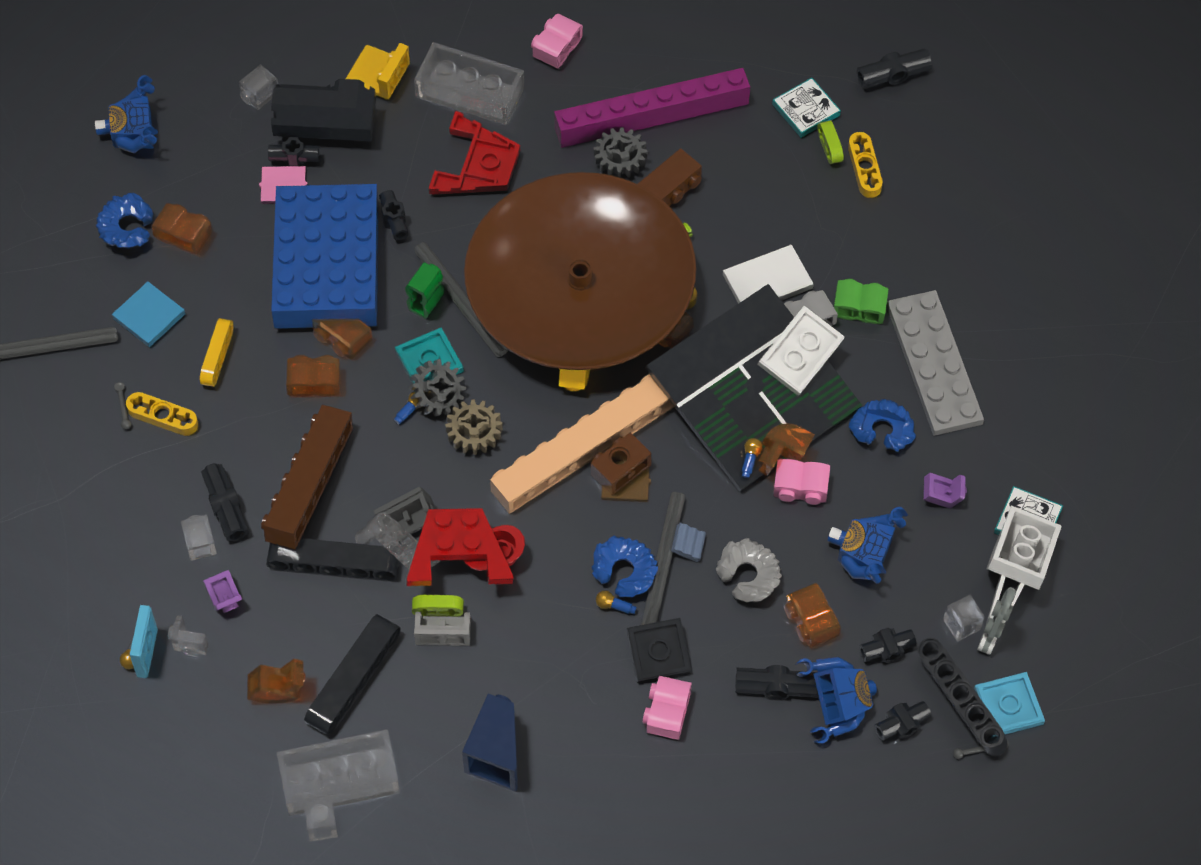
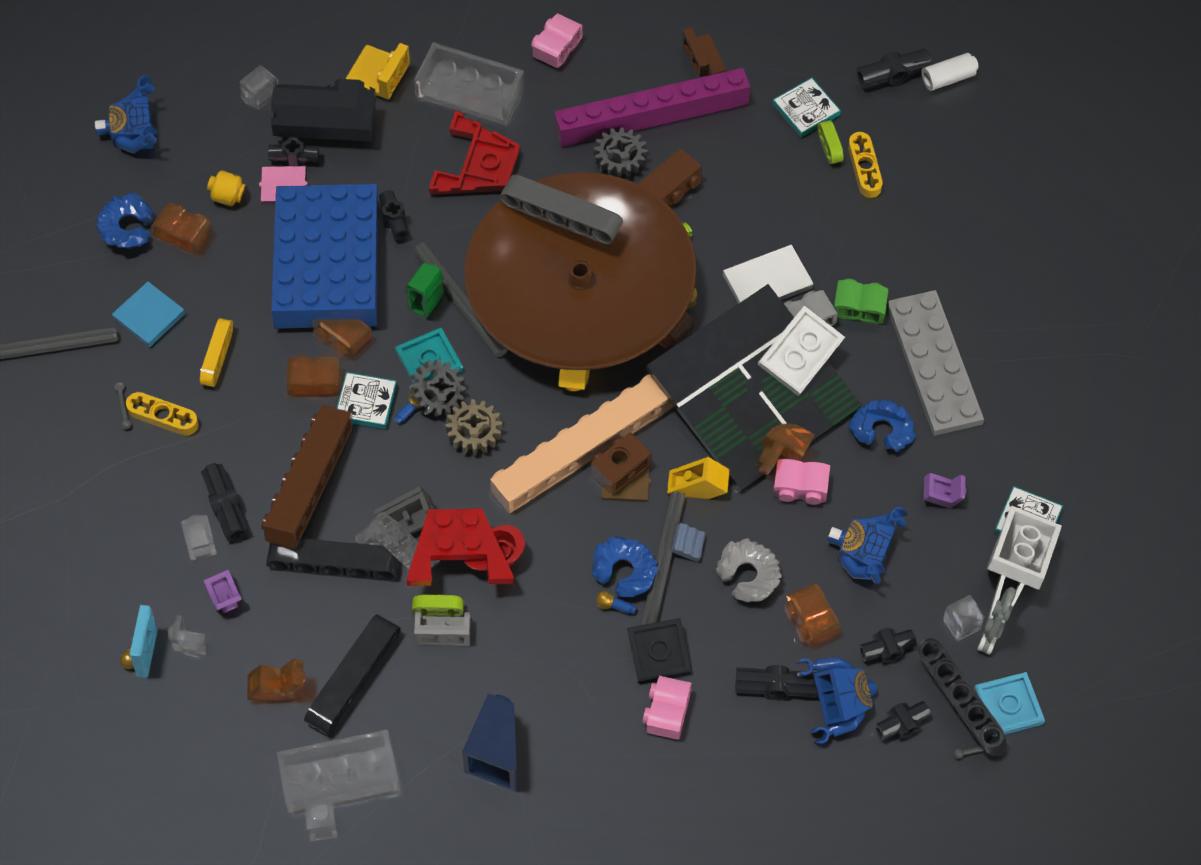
piece [742,438,763,478] -> none
none -> yellow head [207,170,246,206]
none -> tile [337,372,397,430]
none -> dark grey beam [499,175,623,244]
none -> yellow slope [667,457,729,499]
none -> reddish brown panel [682,27,726,78]
none -> white brick [922,53,979,91]

